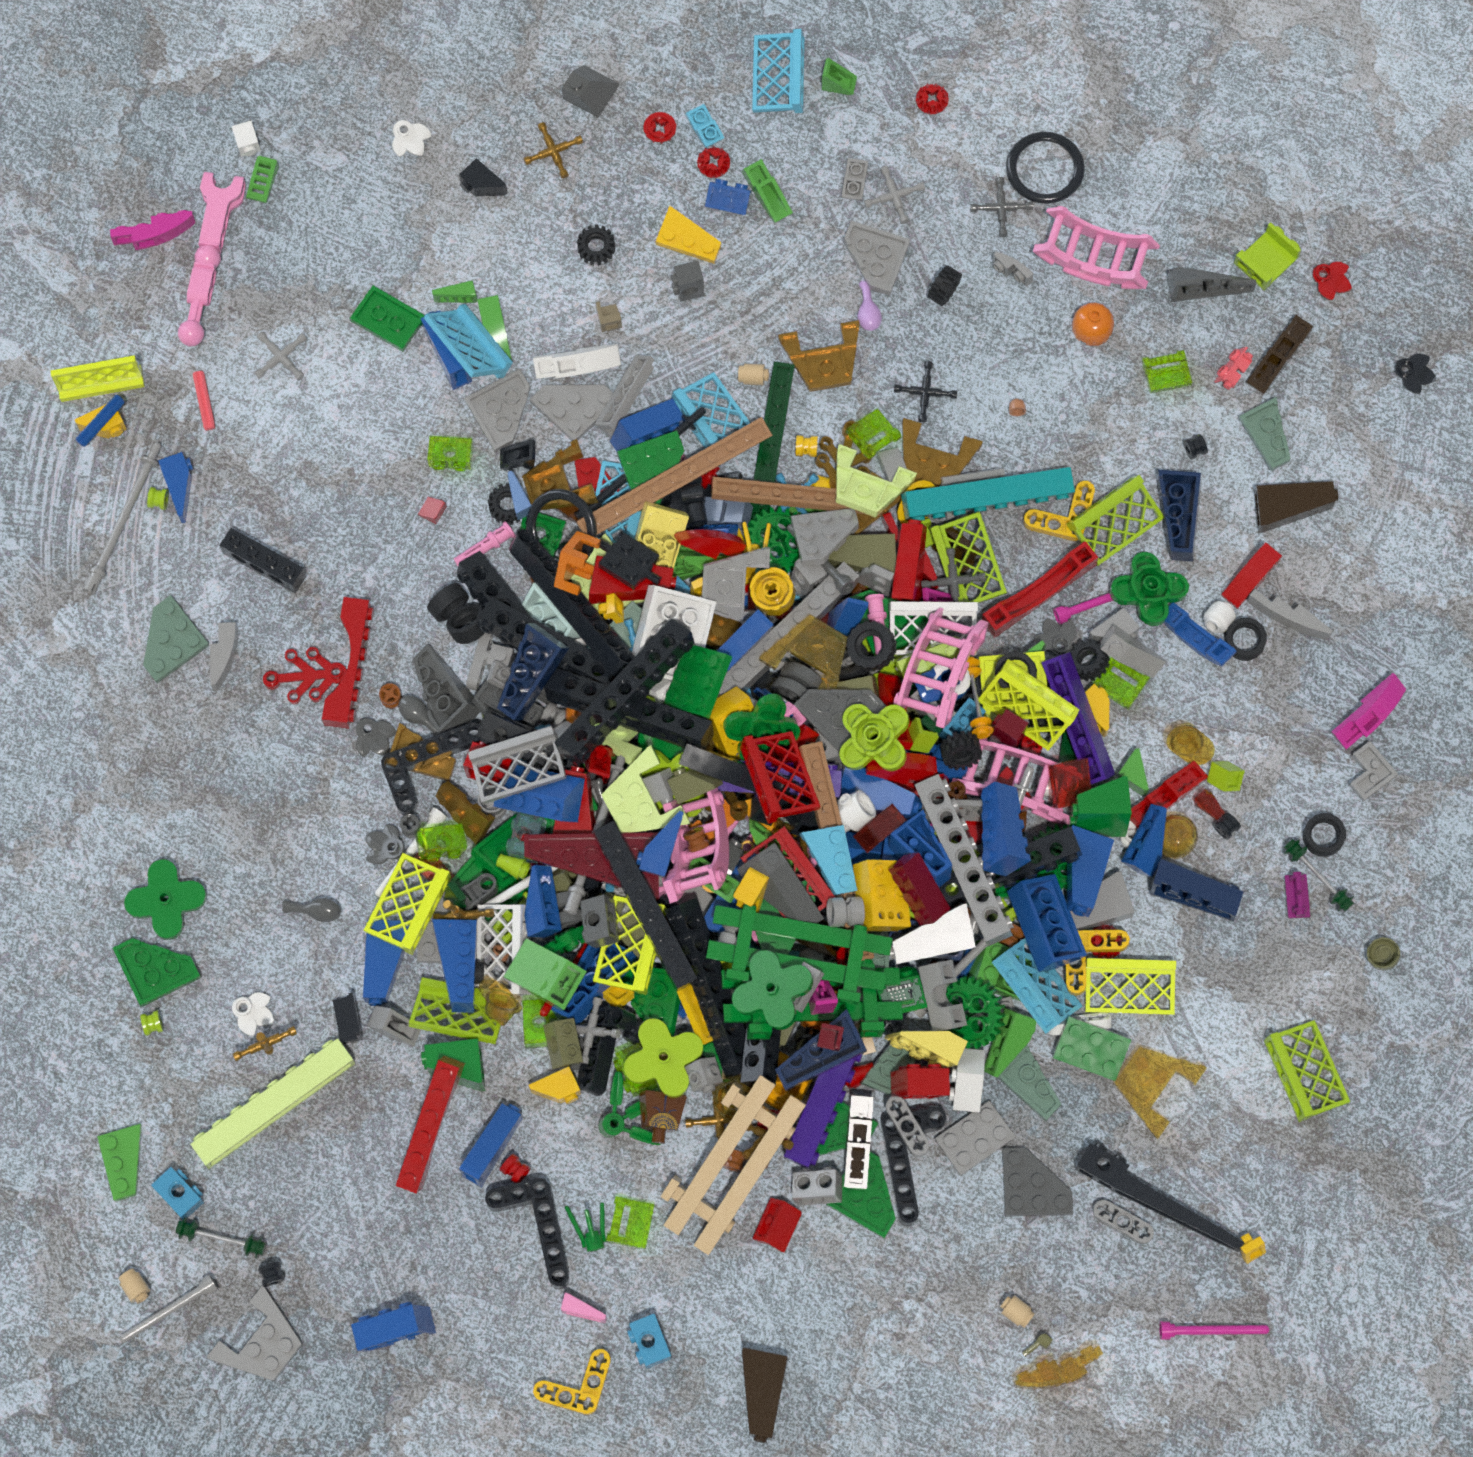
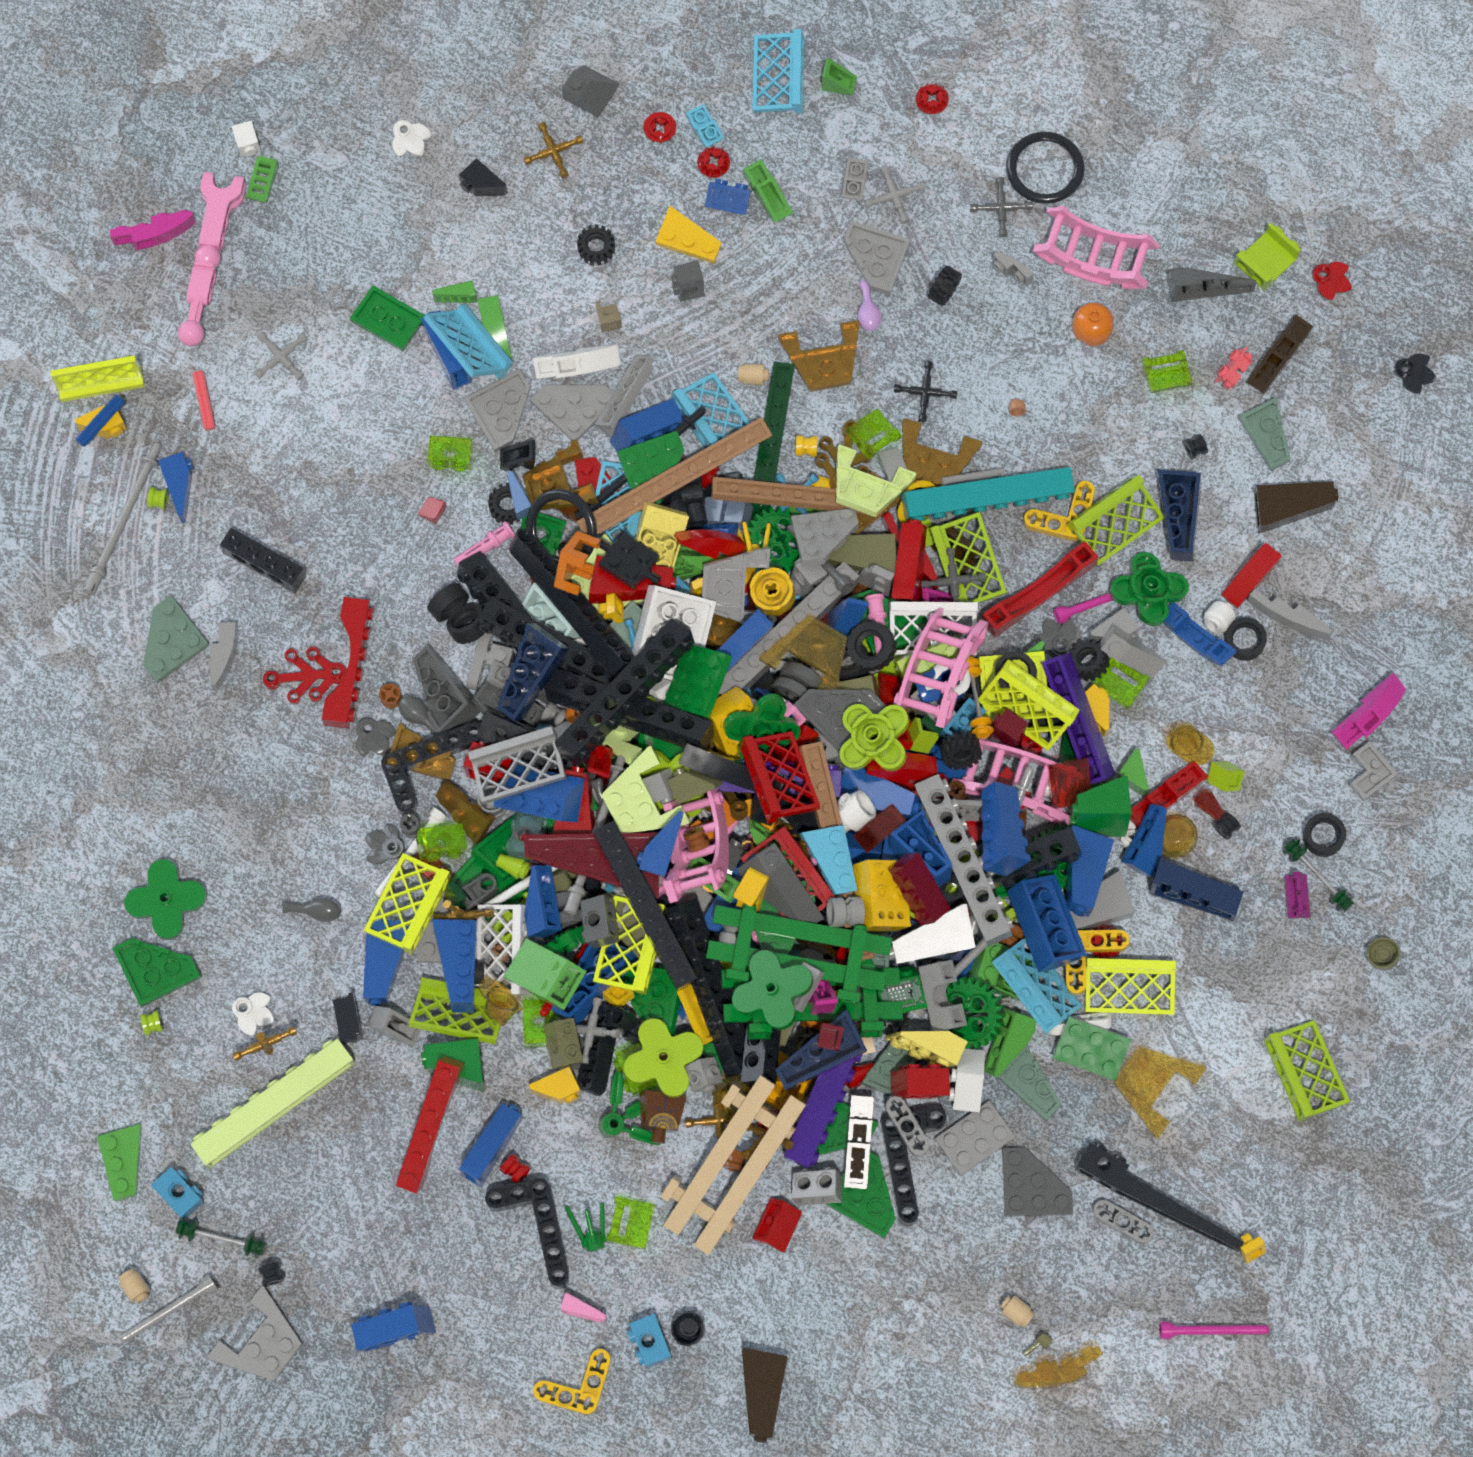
none -> black hair [671,1311,705,1346]

